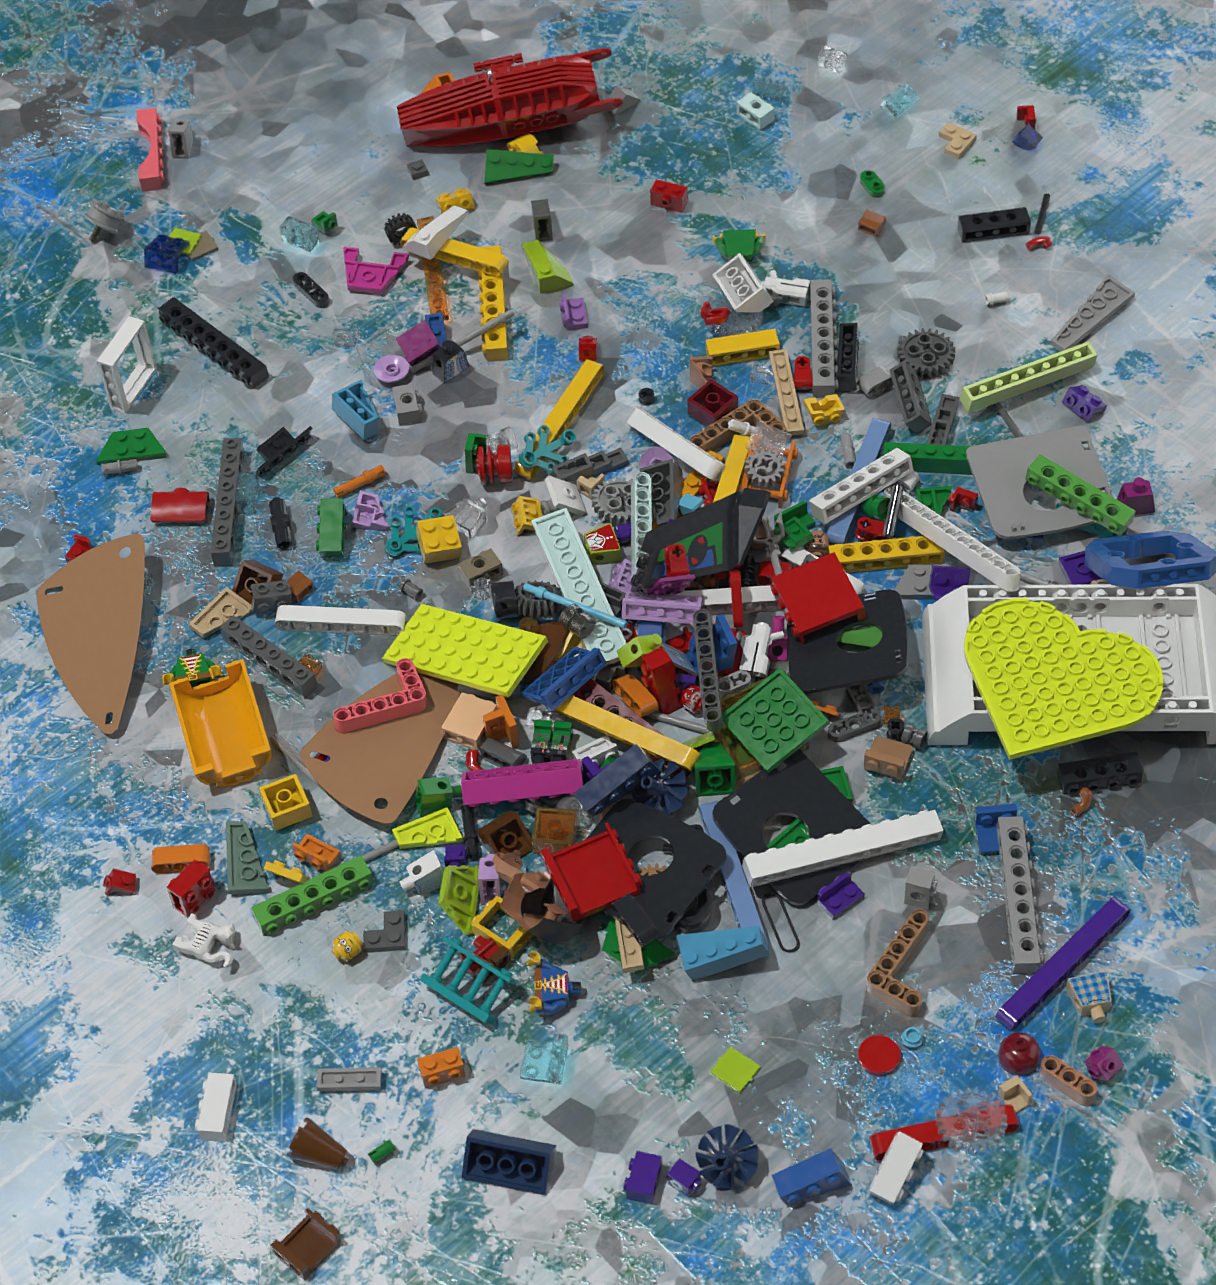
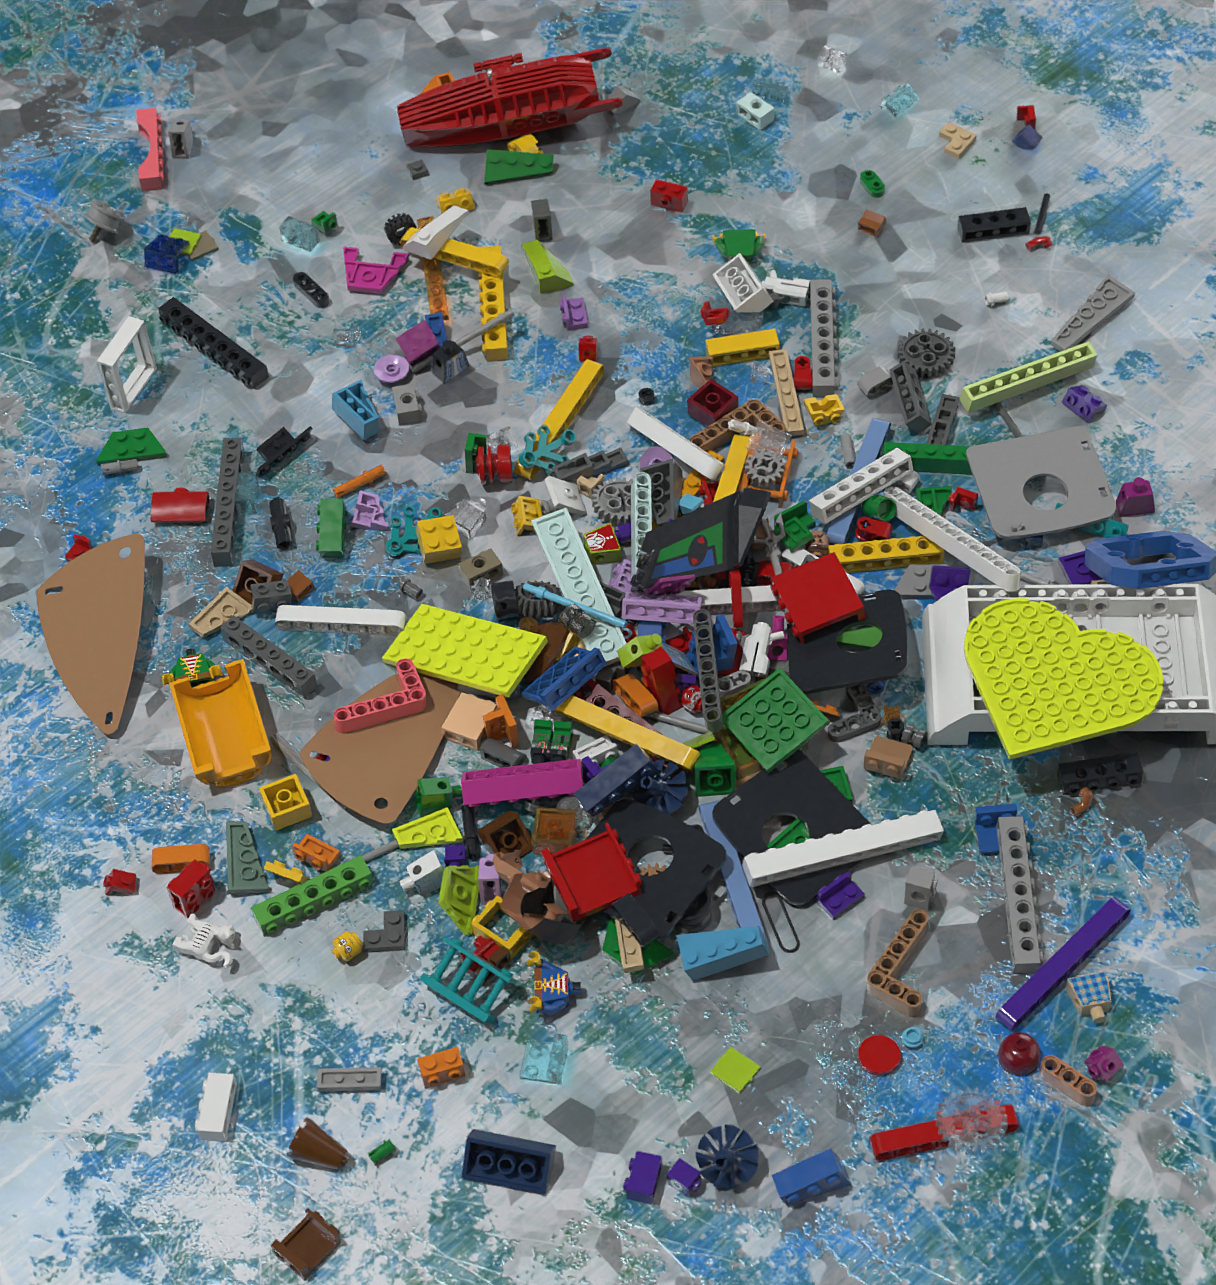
clear orange wheel [299,654,322,676] -> none
red arm [466,749,484,771] -> none
red piece [664,543,690,577] -> none
black brick [837,323,859,391] -> none
white brick [867,1131,923,1204] -> none
black axle [883,484,904,538] -> none
tan panel [998,1075,1032,1113] -> none
bright green brick [1025,454,1136,536] -> none

